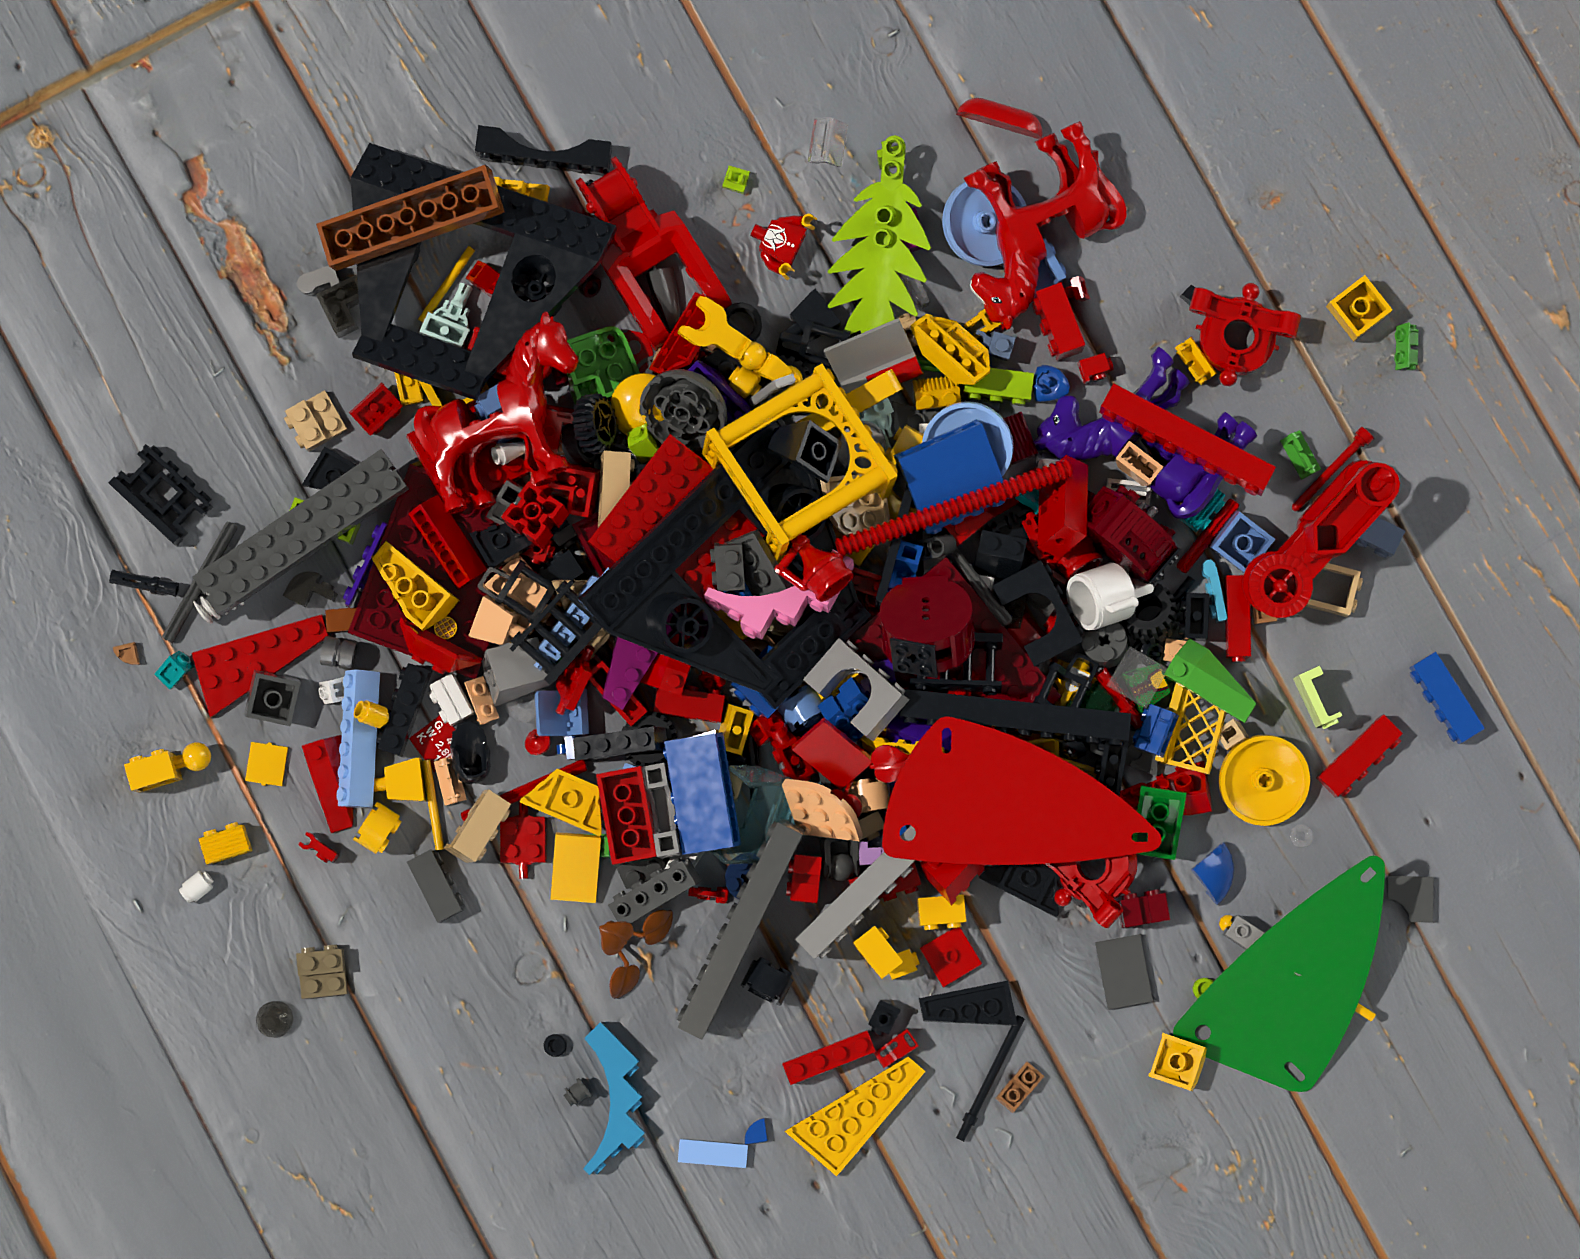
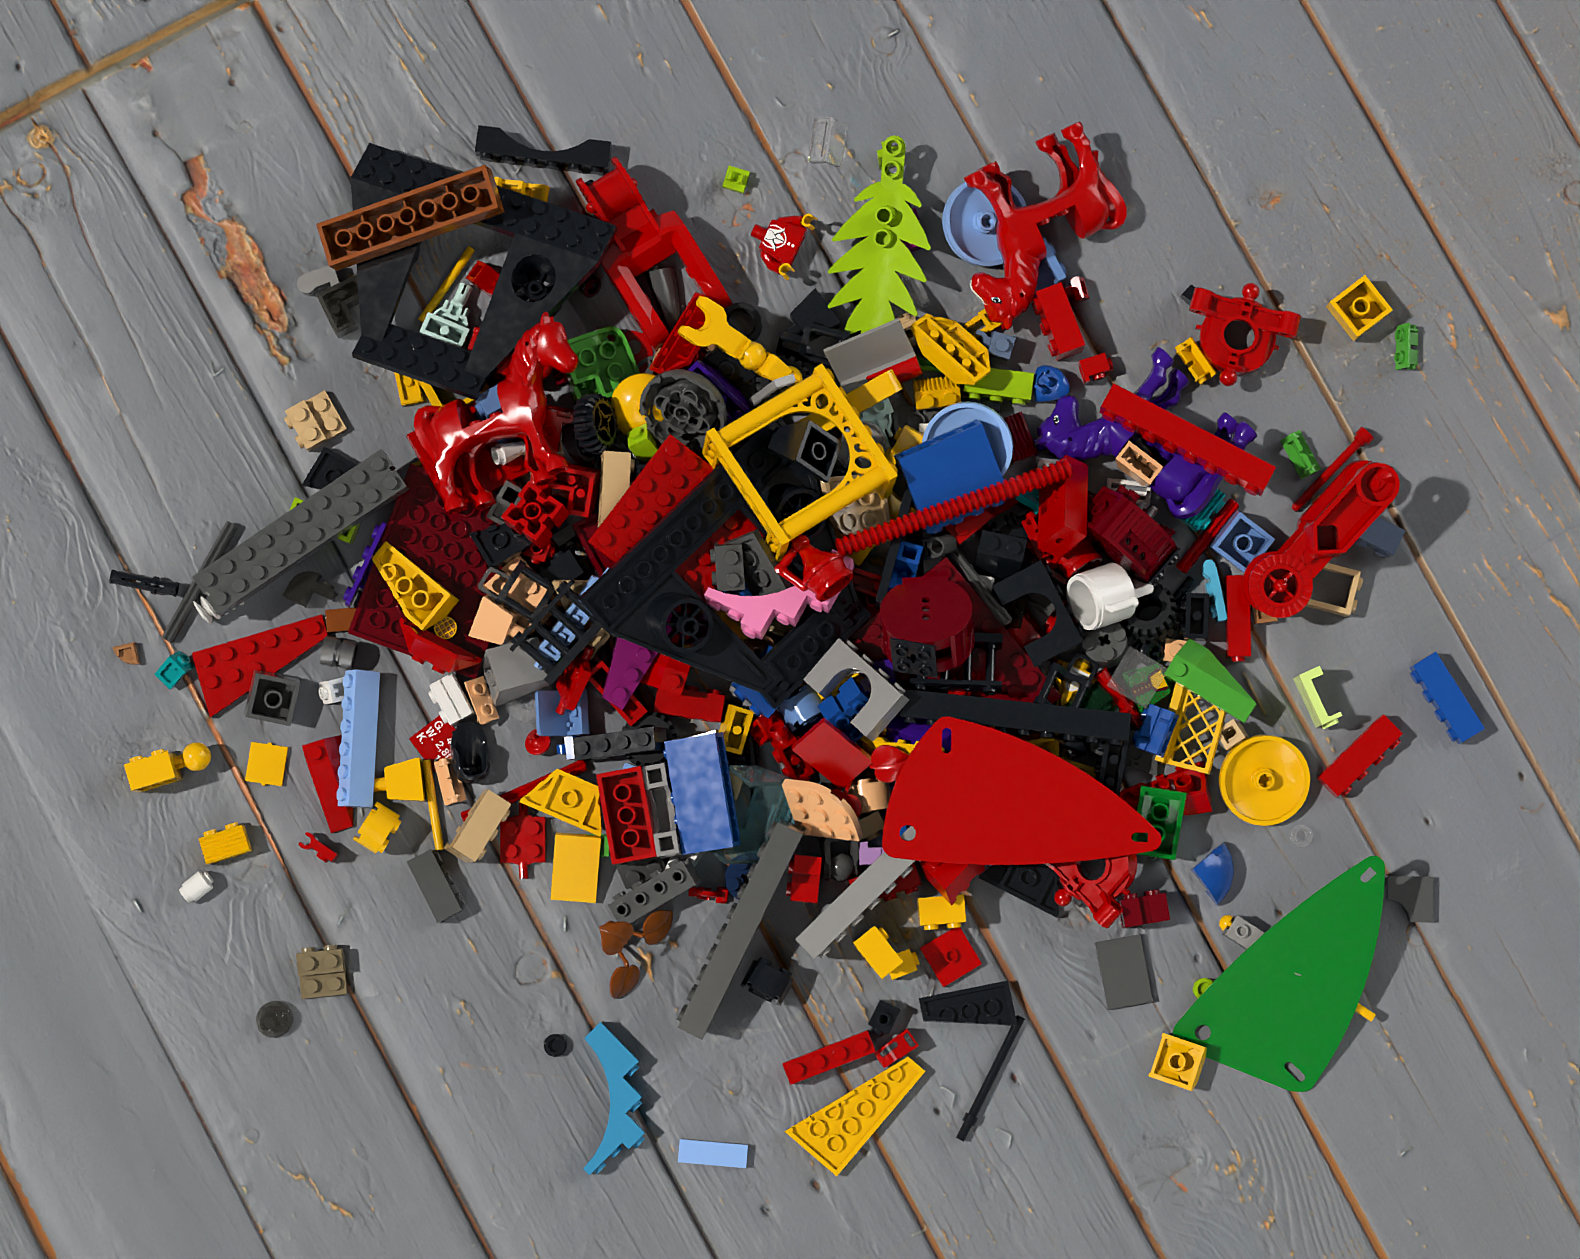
black fence [108,444,213,546] -> none
red bracket [349,382,403,436] -> none
yellow brick [354,700,389,728] -> none
black brick [376,663,432,757] -> none
red brick [408,495,487,589] -> none
dark grey brick [564,1078,593,1107] -> none
red piece [699,670,726,691] -> none
yellow head [728,366,762,399] -> none
blue tile [745,1118,767,1144] -> none
red brick [956,98,1042,139] -> none
medium nougat slope [995,1062,1044,1113] -> none

